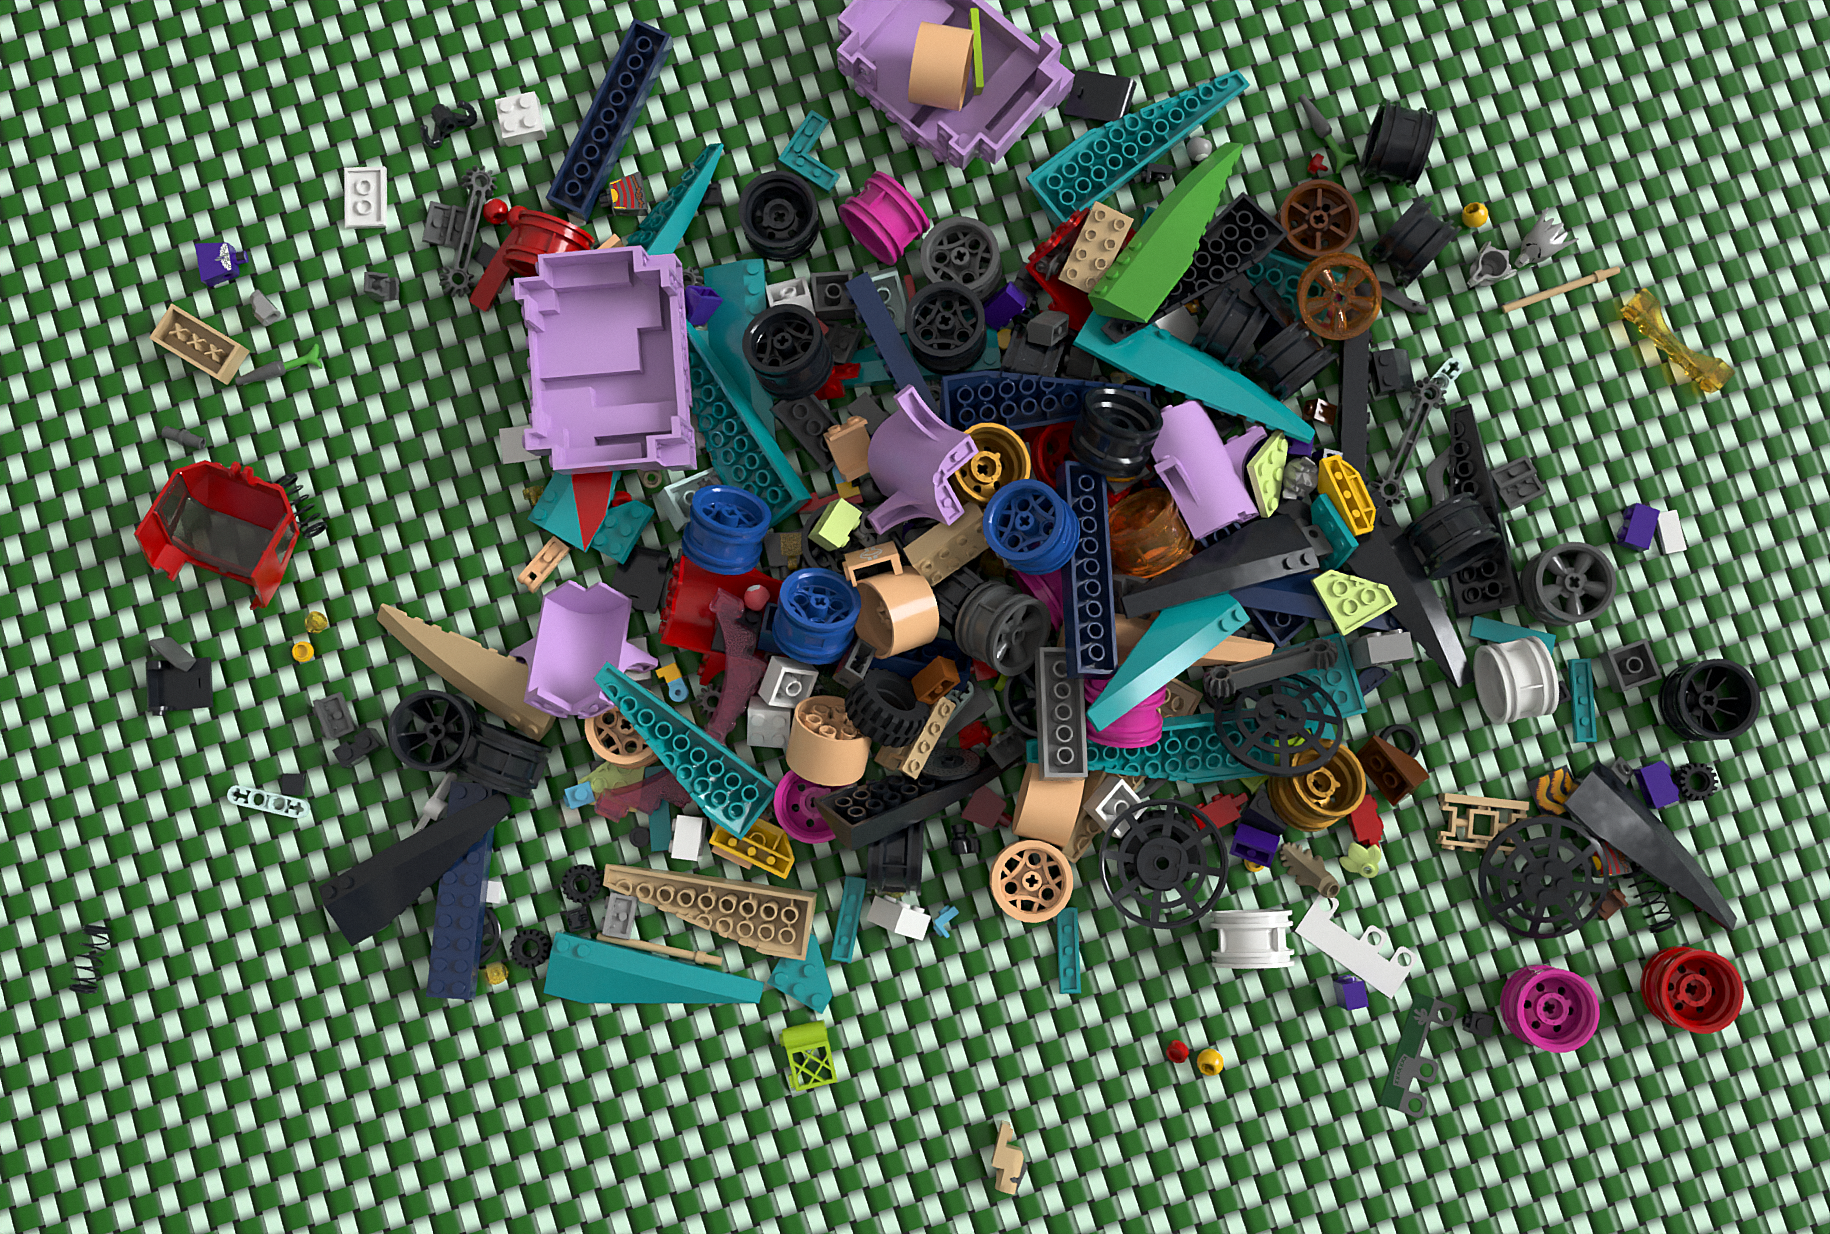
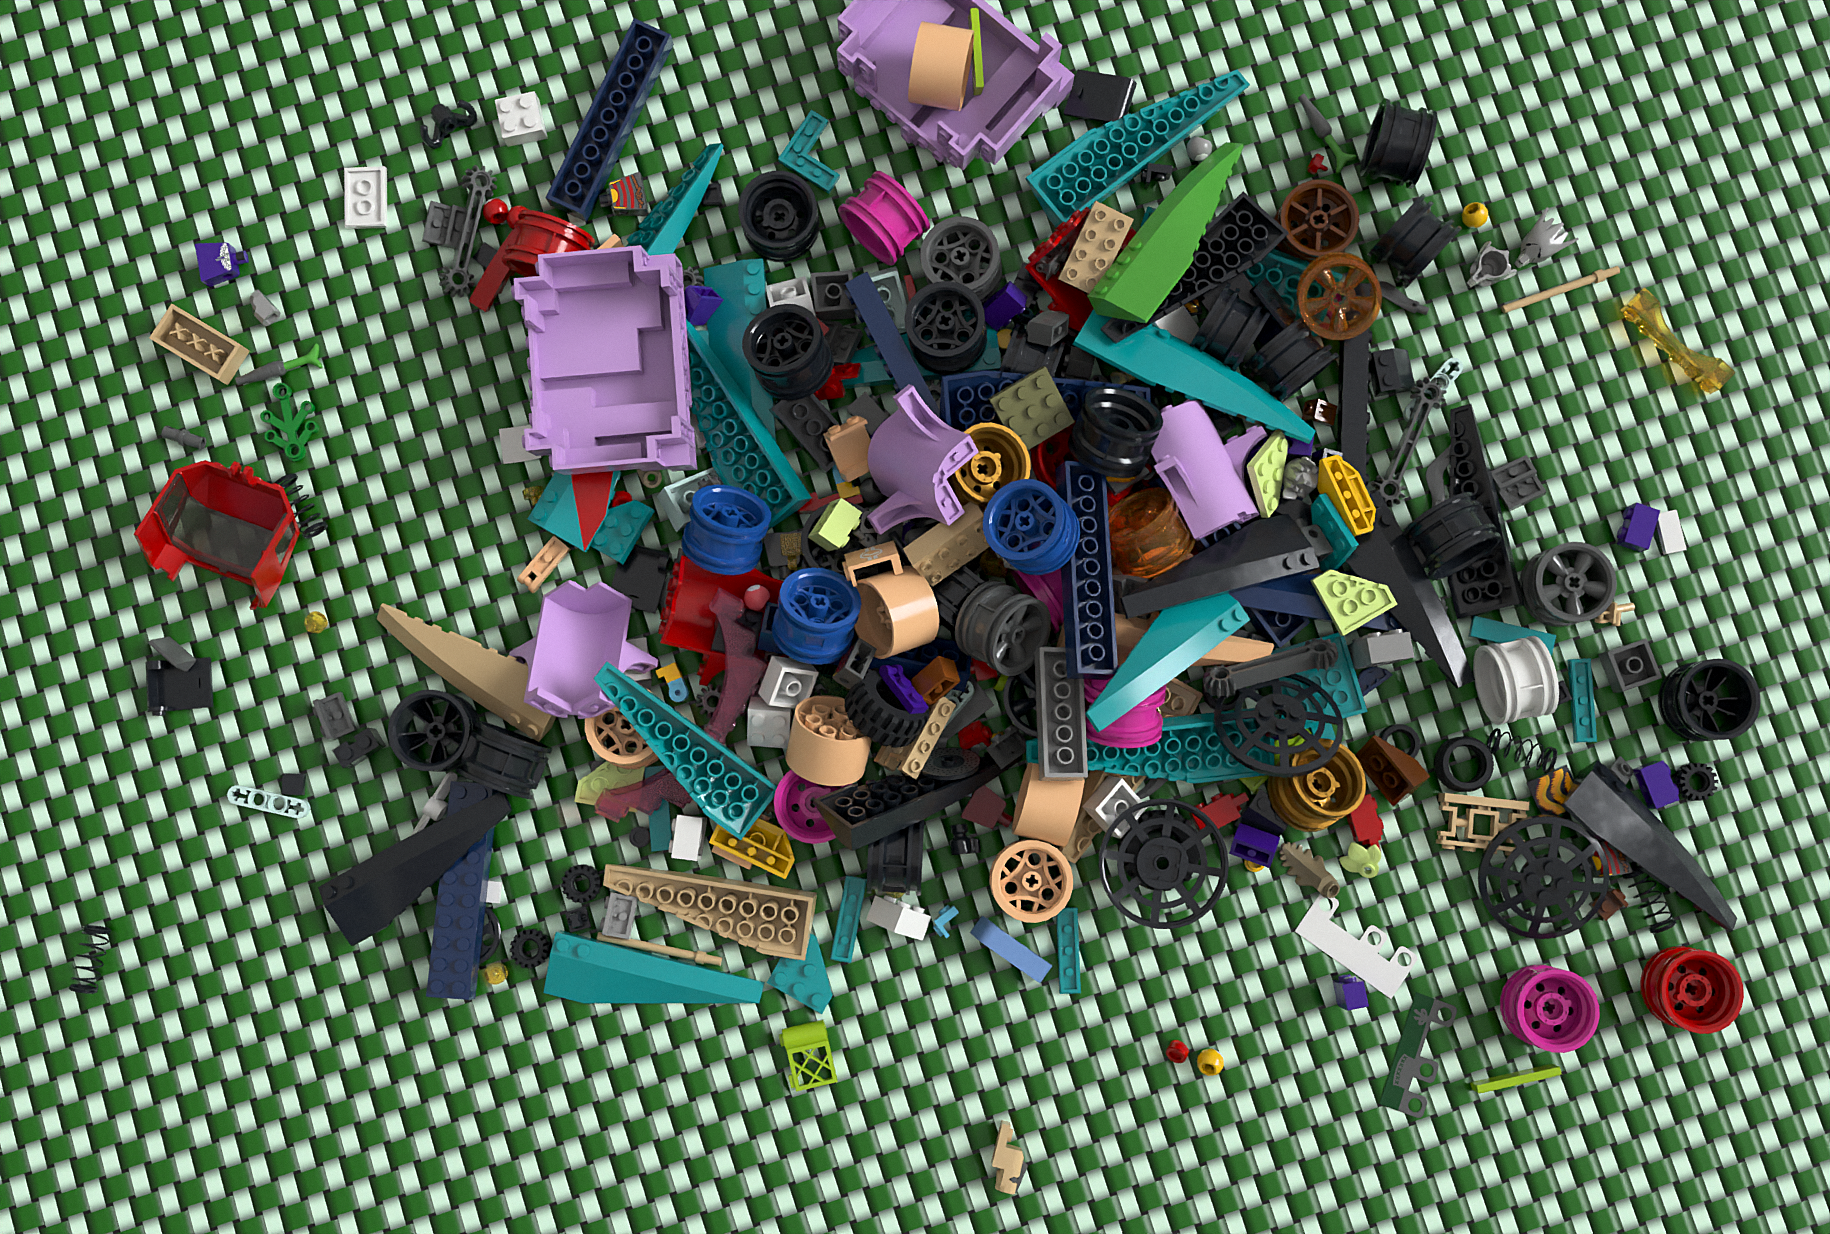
yellow plate [292,641,314,662] -> none
dark grey hand [364,272,399,302] -> none
medium azure bracket [563,781,596,810] -> none
white wheel [1209,909,1295,969] -> none
black bracket [1462,1009,1495,1038] -> none
none -> green plant [260,383,319,462]
none -> dark purple plate [879,664,929,714]
none -> medium blue beam [970,915,1052,983]
none -> olive plate [988,366,1075,450]
none -> black tyre [1434,736,1494,792]
none -> lime tile [1470,1064,1562,1094]
none -> black piece [1487,728,1558,774]
none -> tan arm [1594,601,1635,626]

